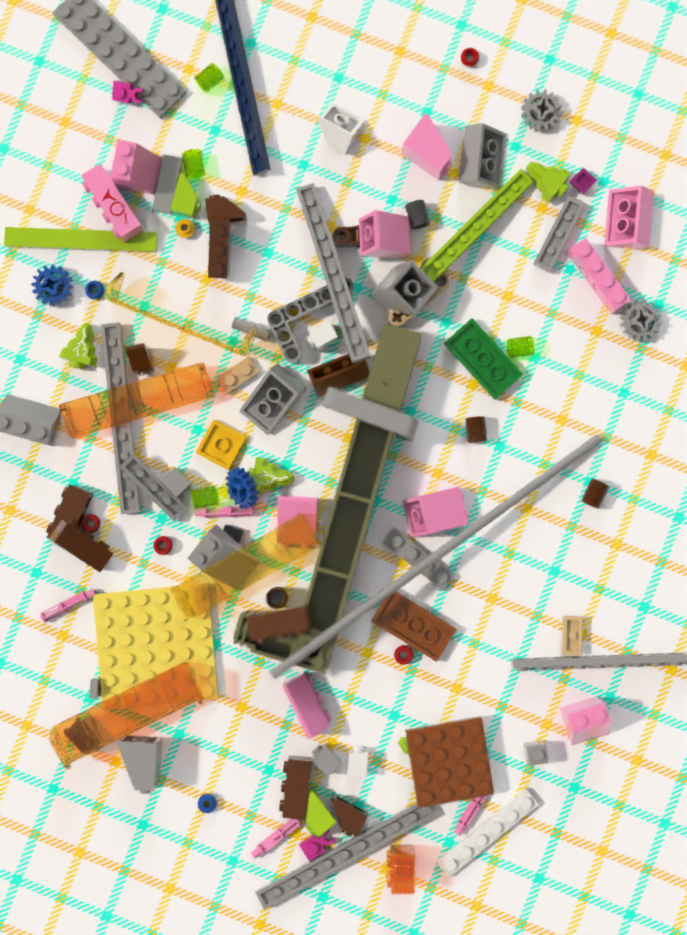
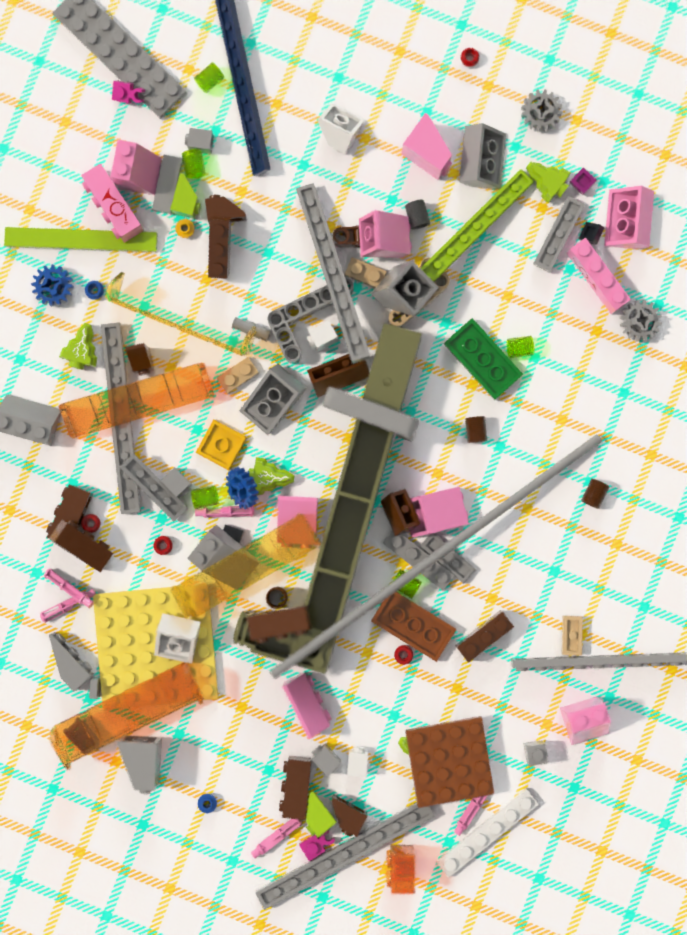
none -> bright pink piece [44,568,94,608]
none -> light grey slope [49,632,94,692]
none -> white slope [154,613,201,664]
none -> light grey brick [185,128,214,154]
none -> tan plate [344,257,387,288]
none -> reddish brown brick [380,489,421,536]
none -> clear neon green piece [393,569,422,599]
none -> light grey tile [420,533,476,584]
none -> reddish brown brick [455,610,514,663]
none -> black plate [578,222,604,245]

